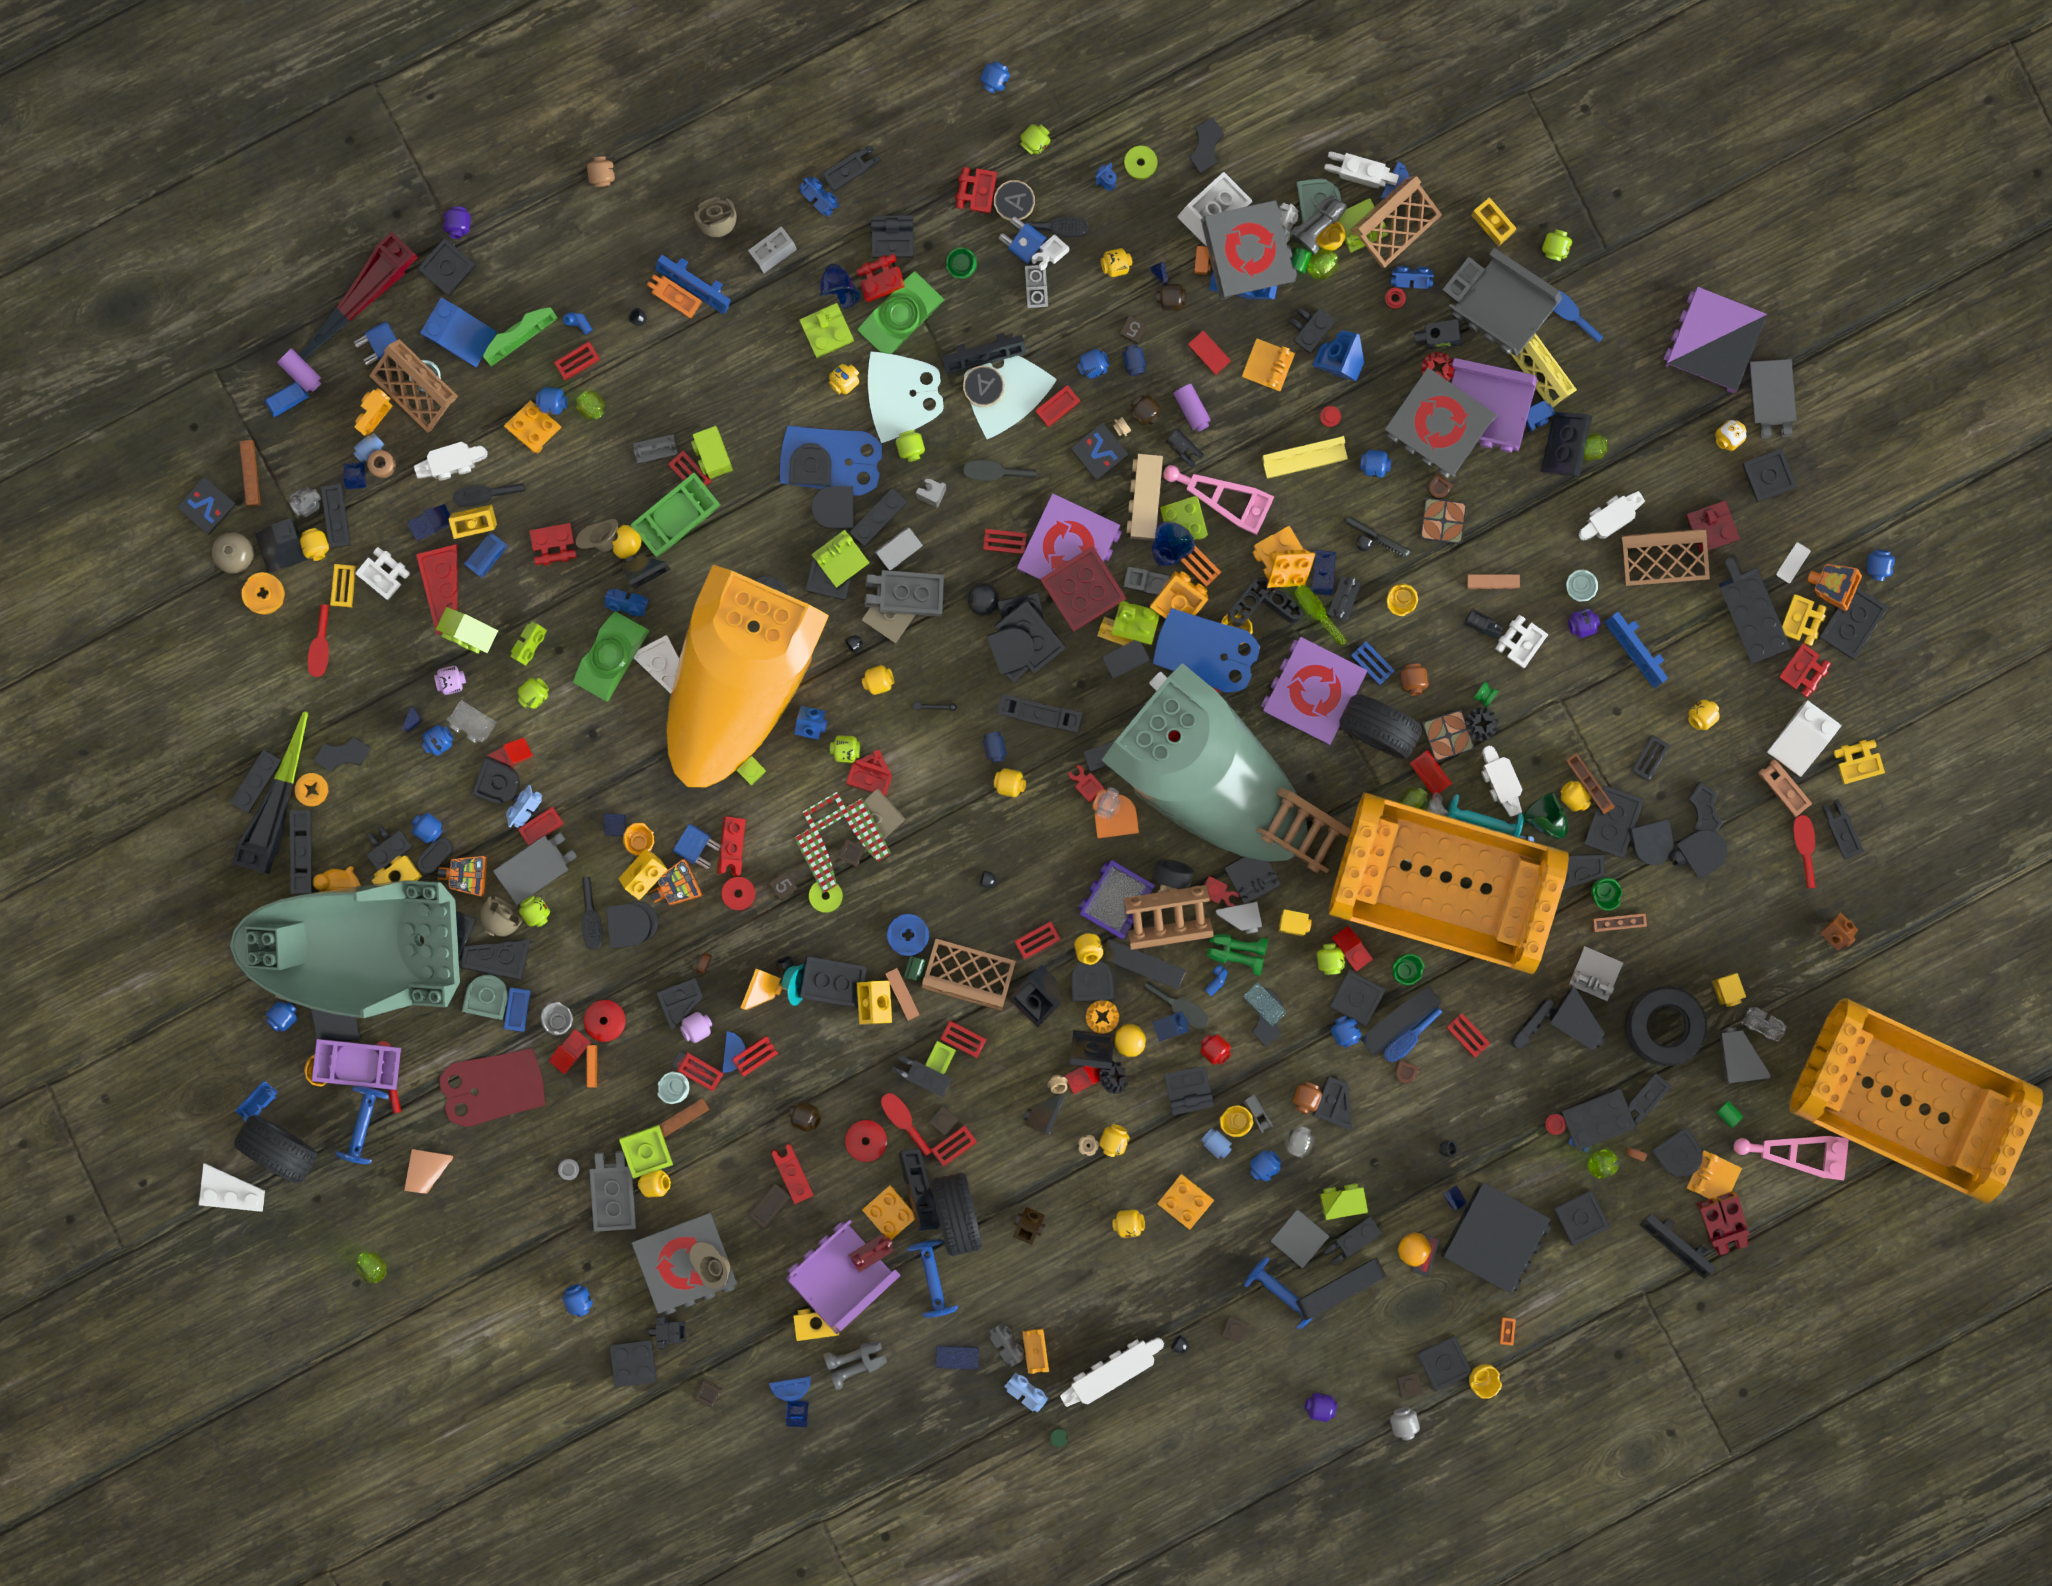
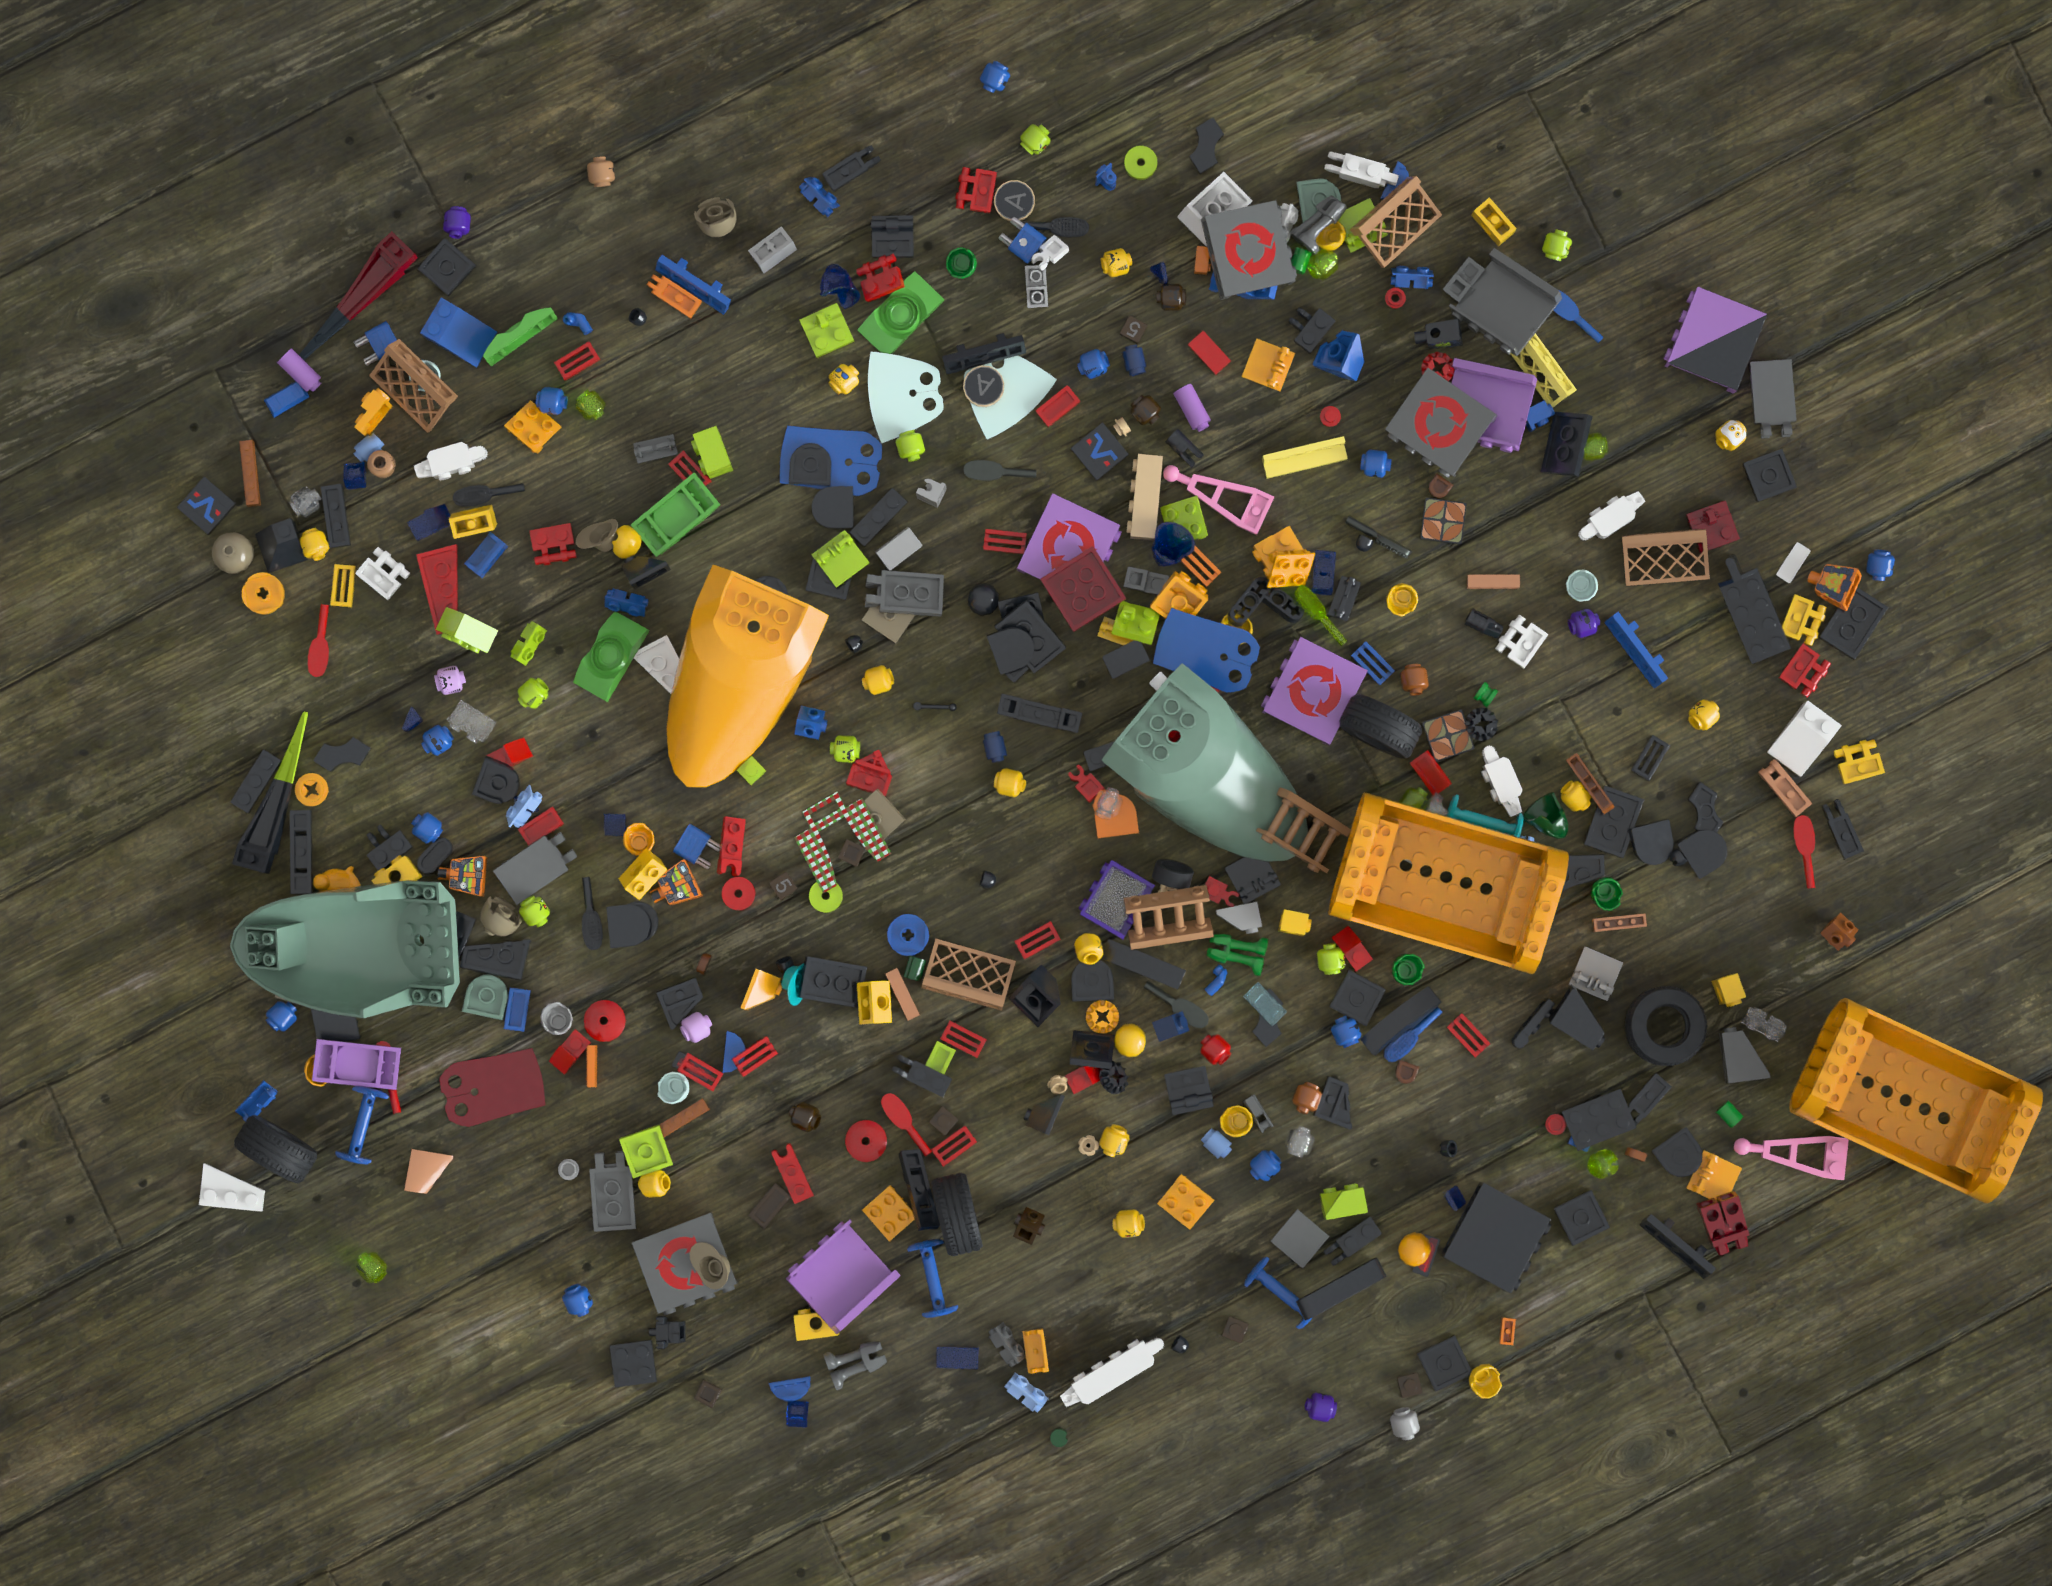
dark red hinge [848,1234,894,1273] -> none

